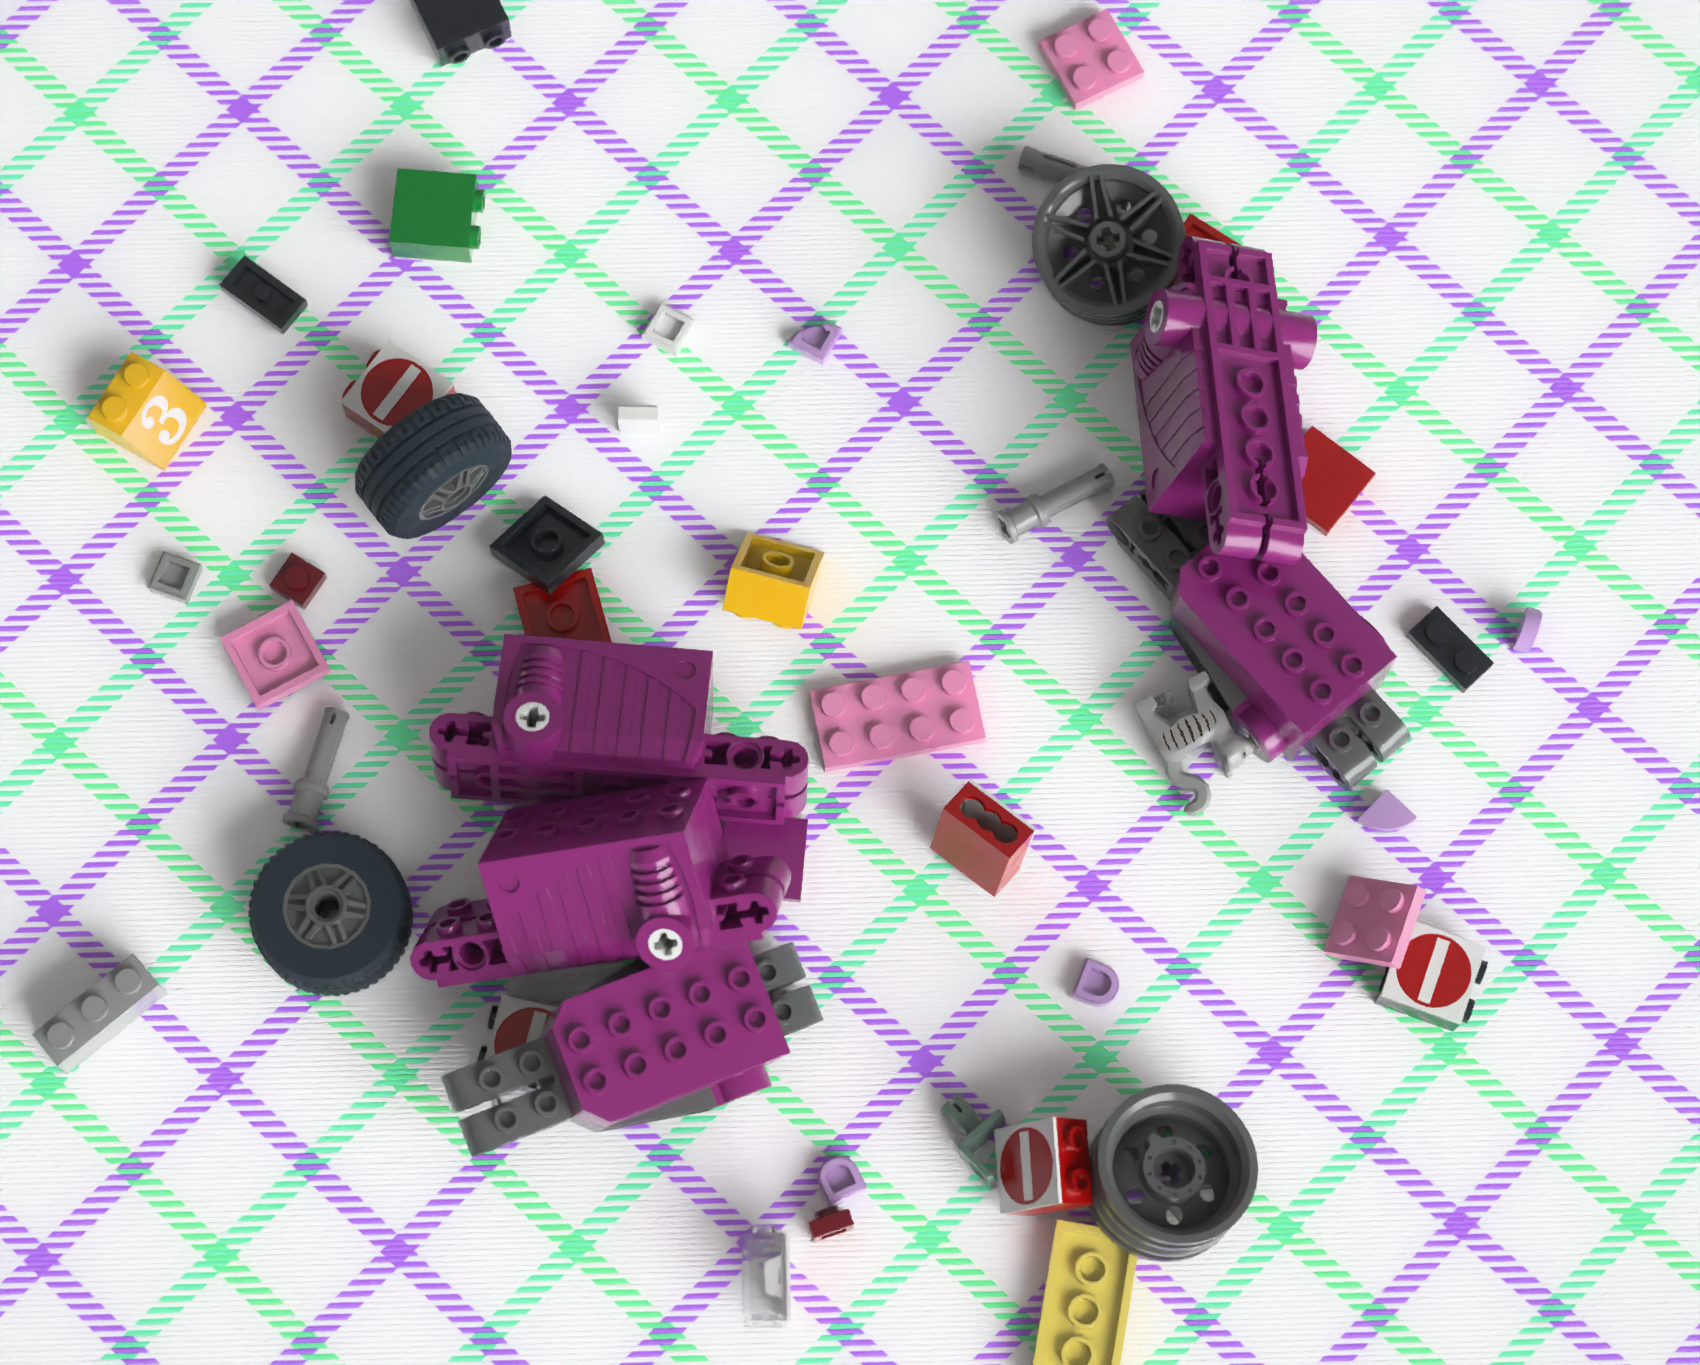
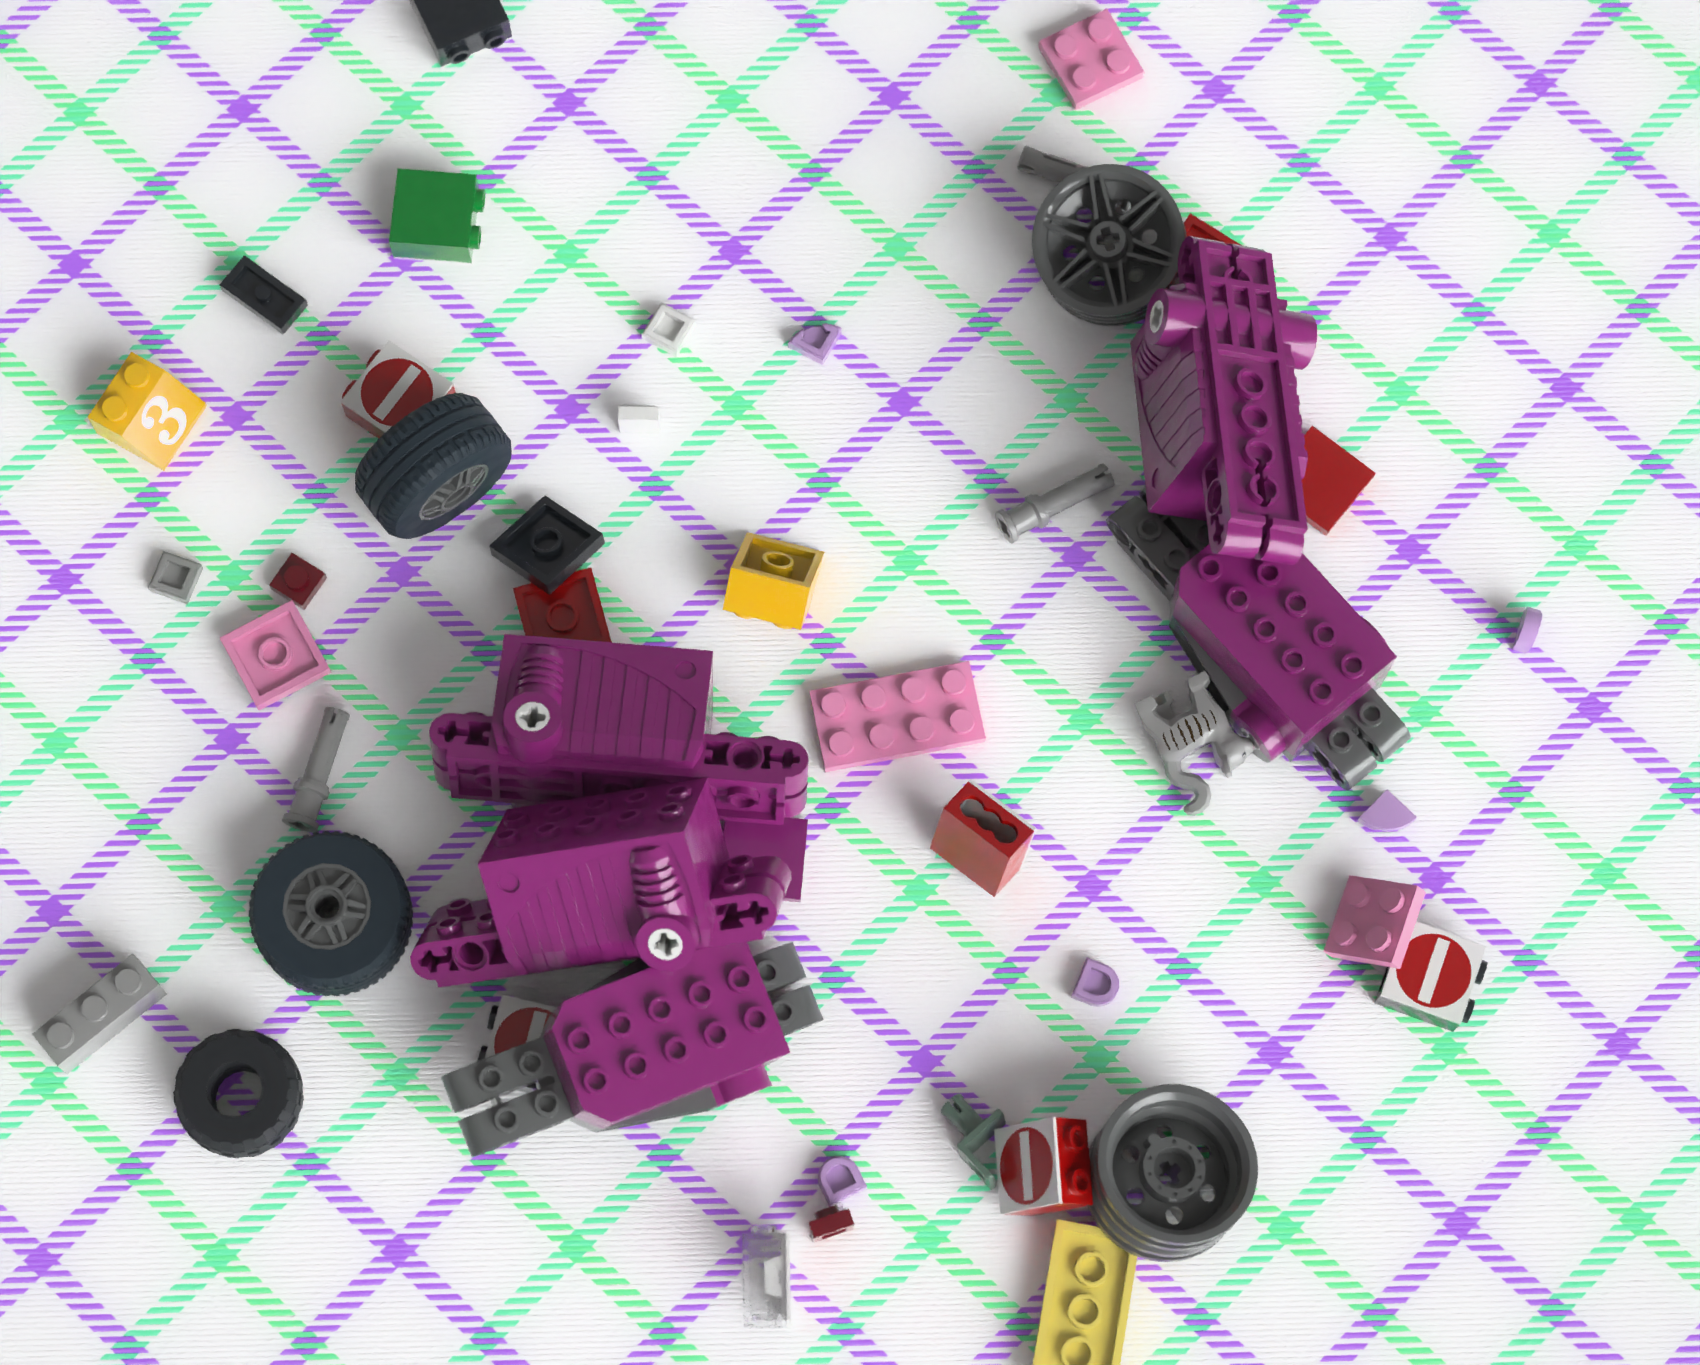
black plate [1406,606,1494,694] -> none
none -> black tyre [173,1029,304,1159]

